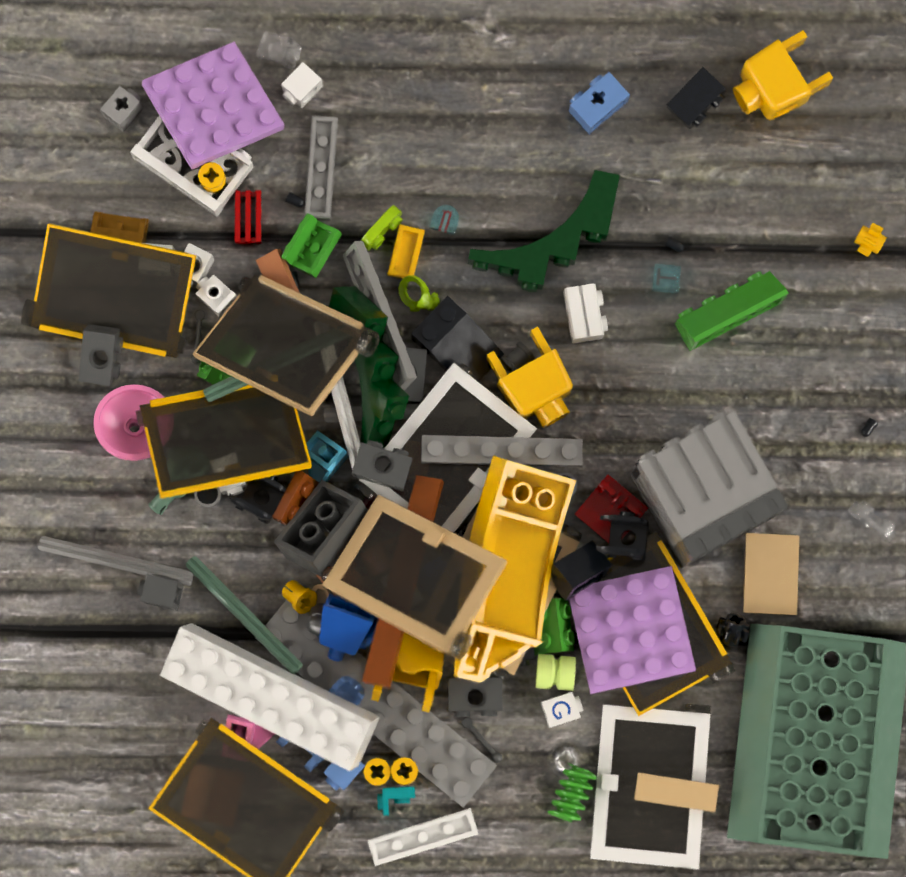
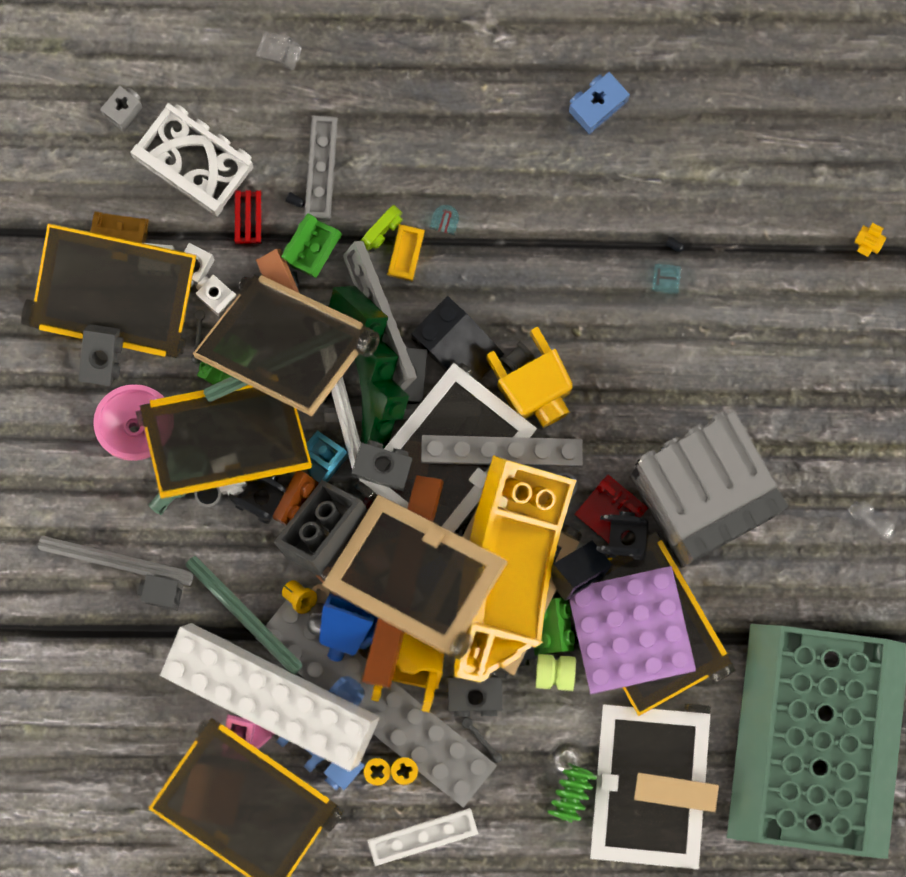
lavender plate [142,42,284,170] -> none
yellow wheel [198,162,226,193] -> none
white brick [281,62,323,108] -> none
teal bracket [377,786,415,816] -> none
lime piece [398,275,440,312] -> none
dark green arch [468,170,620,292] -> none
white brick [541,692,583,728] -> none
white brick [563,283,608,344] -> none
black brick [666,67,726,129] -> none
bright green slope [675,271,789,351] -> none
black gear [716,613,750,647] -> none
yellow piece [733,30,833,120] -> none
tan tile [743,533,799,616] -> none
black piece [861,418,878,437] -> none

